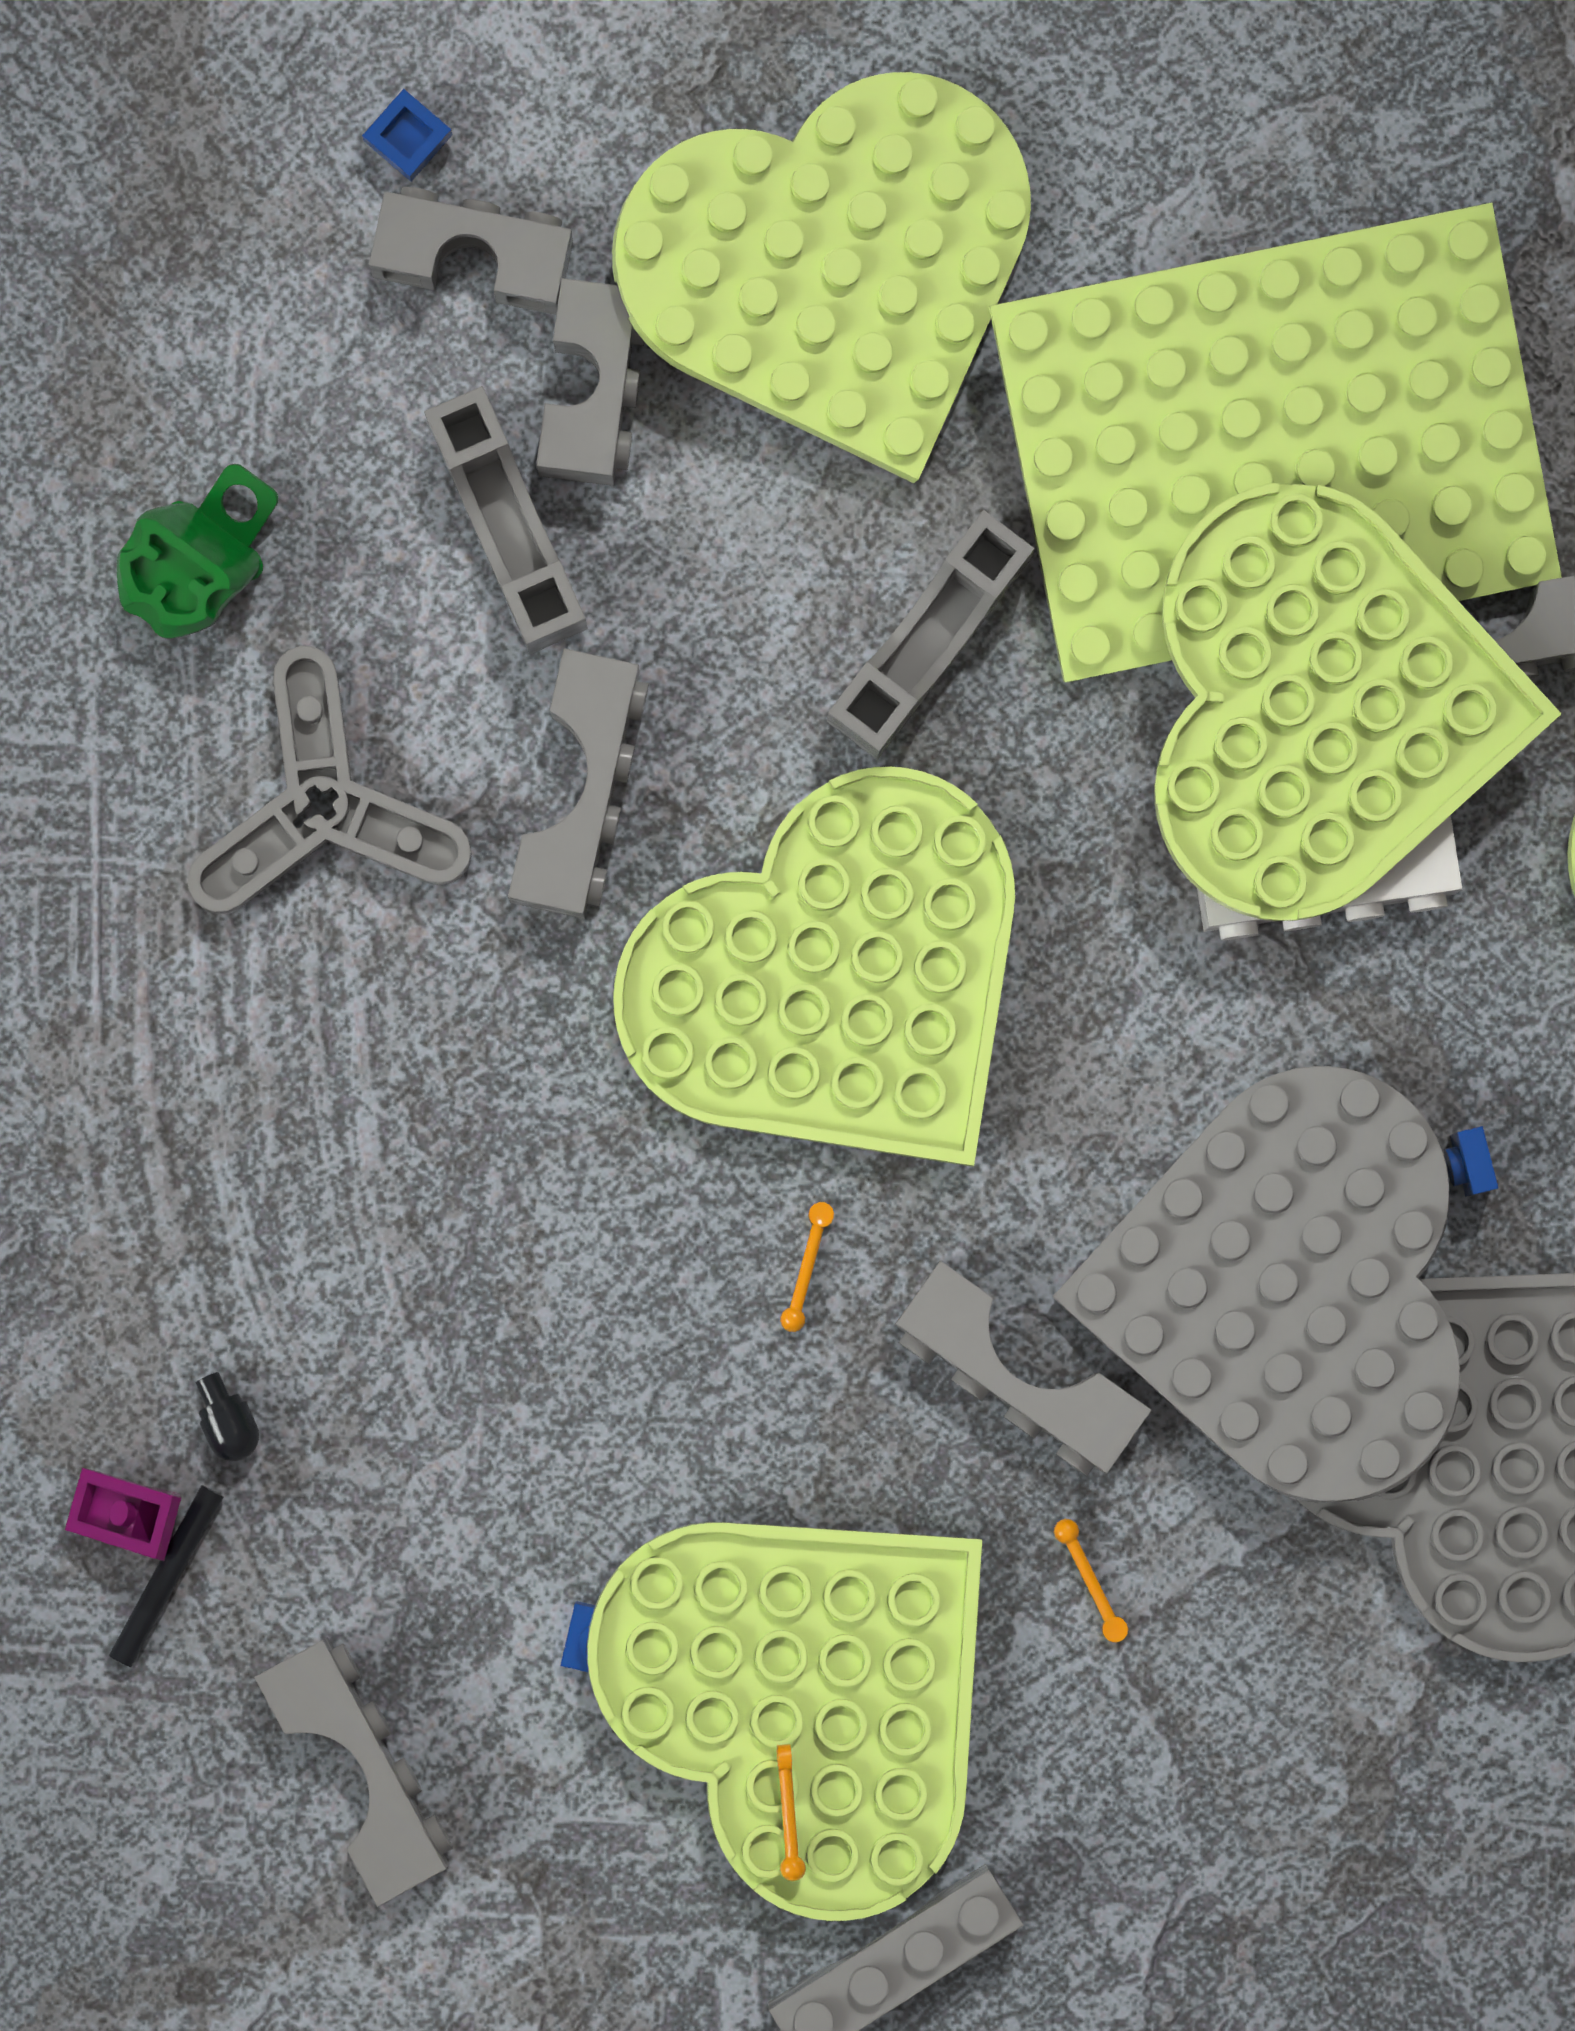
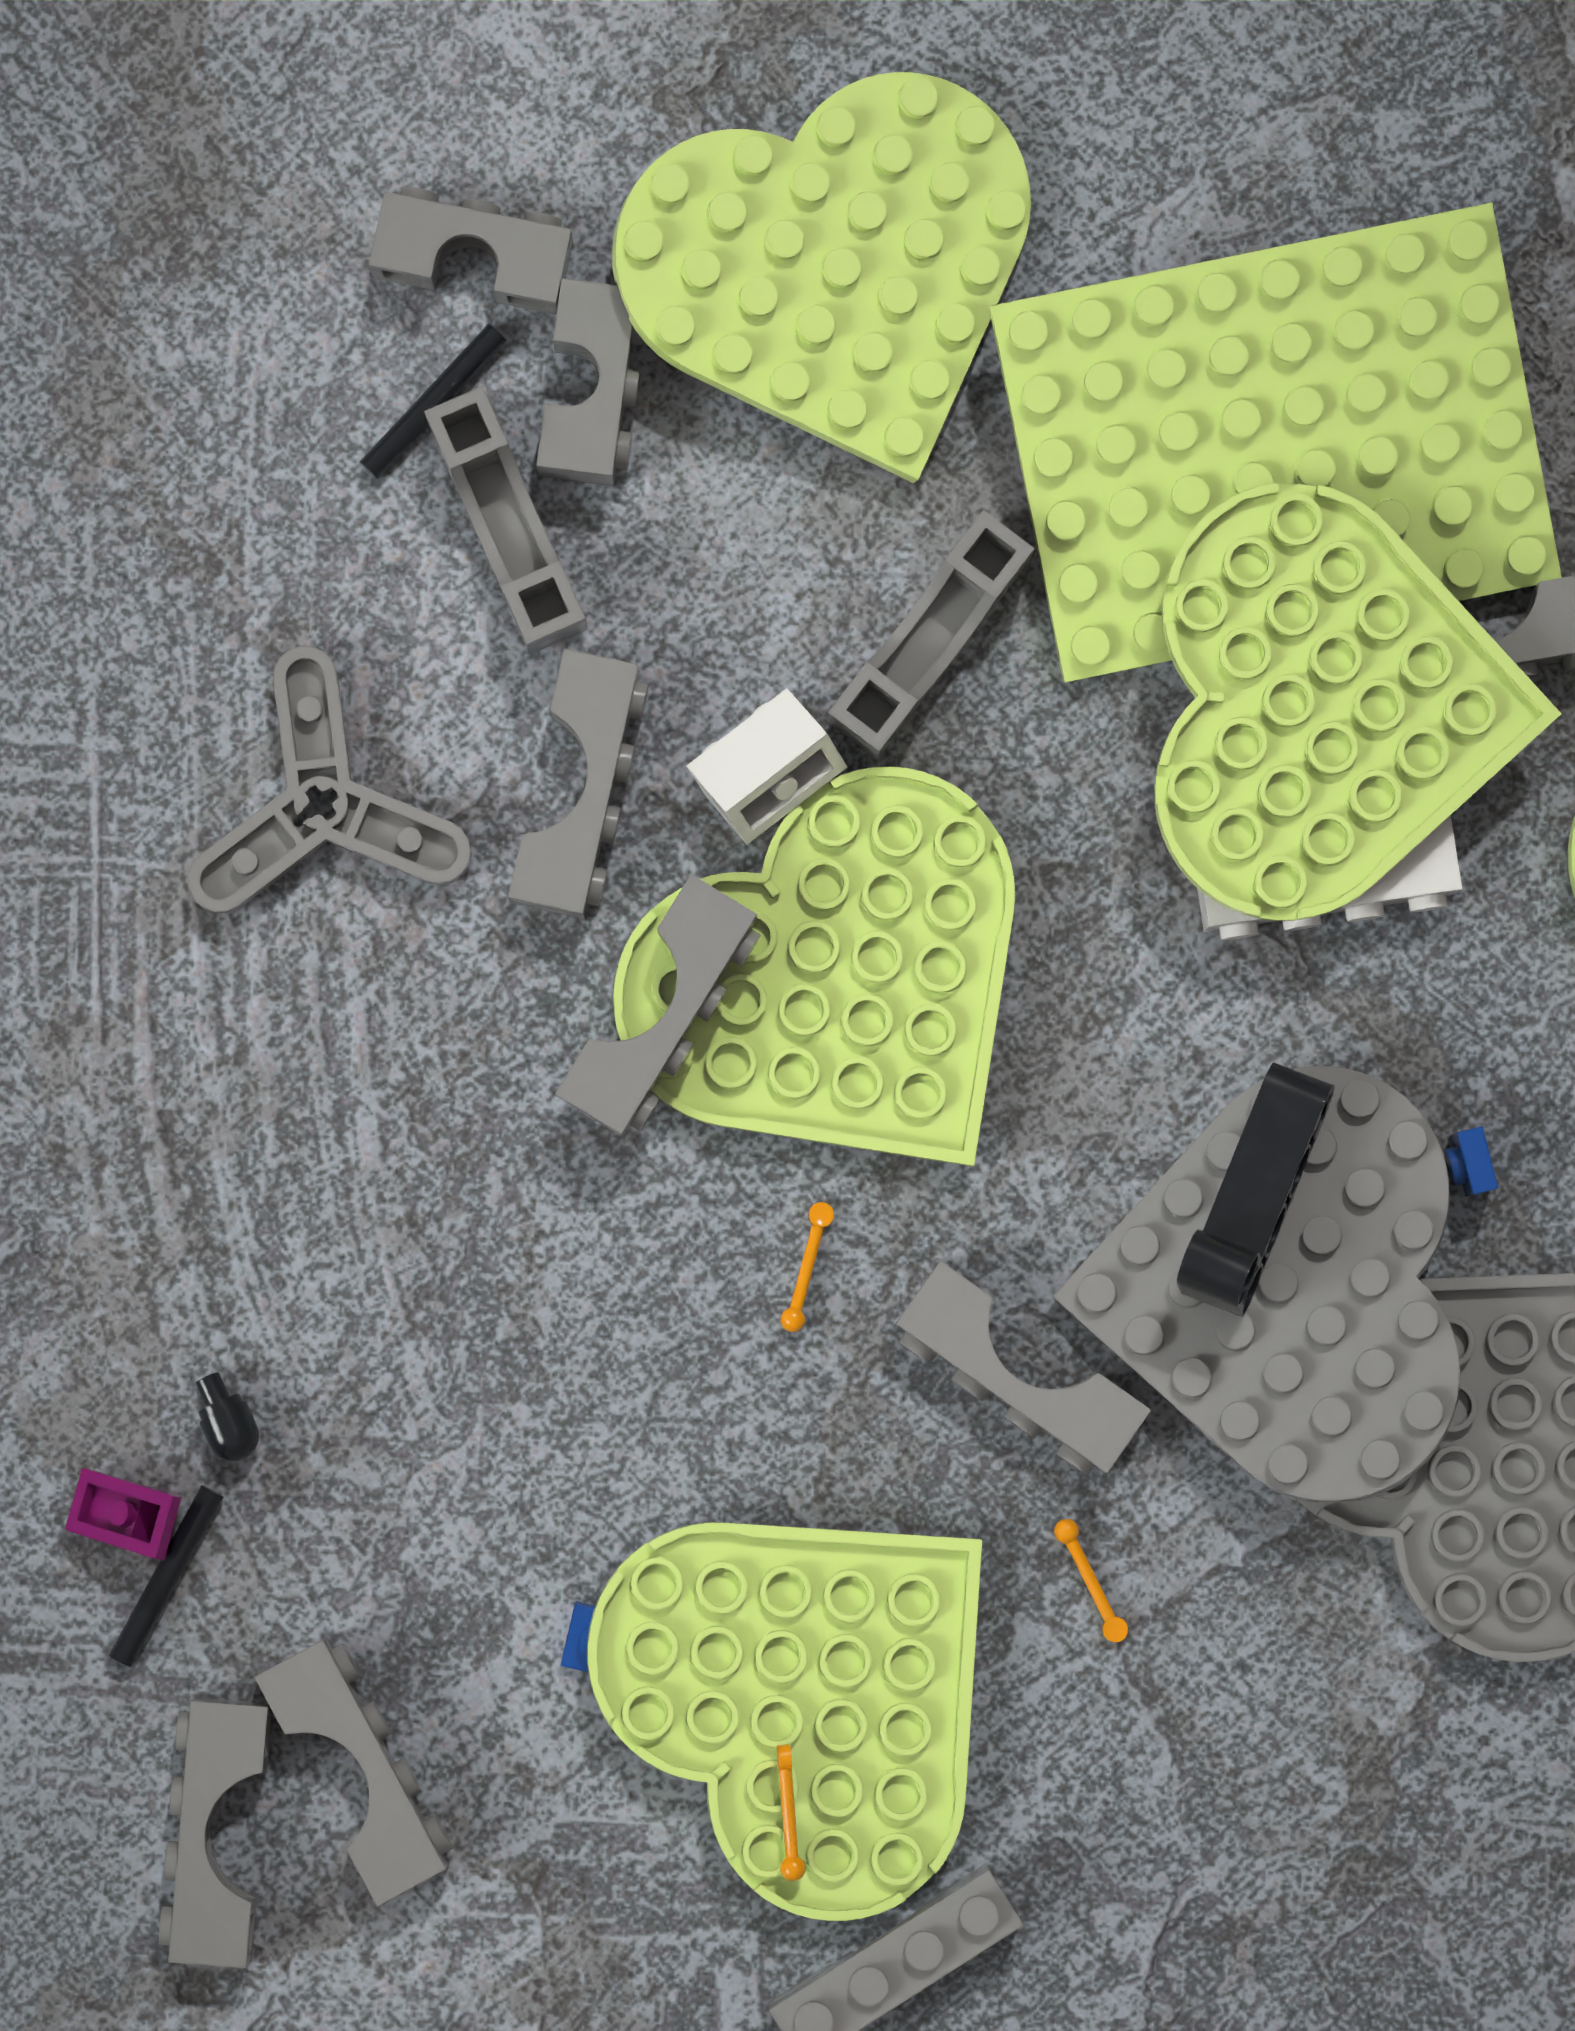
green piece [117,464,278,639] -> none
blue plate [362,89,453,182] -> none
none -> light grey arch [159,1698,273,1968]
none -> black bar [359,324,506,479]
none -> light grey arch [555,874,761,1137]
none -> white brick [686,688,847,845]
none -> black beam [1177,1062,1335,1317]

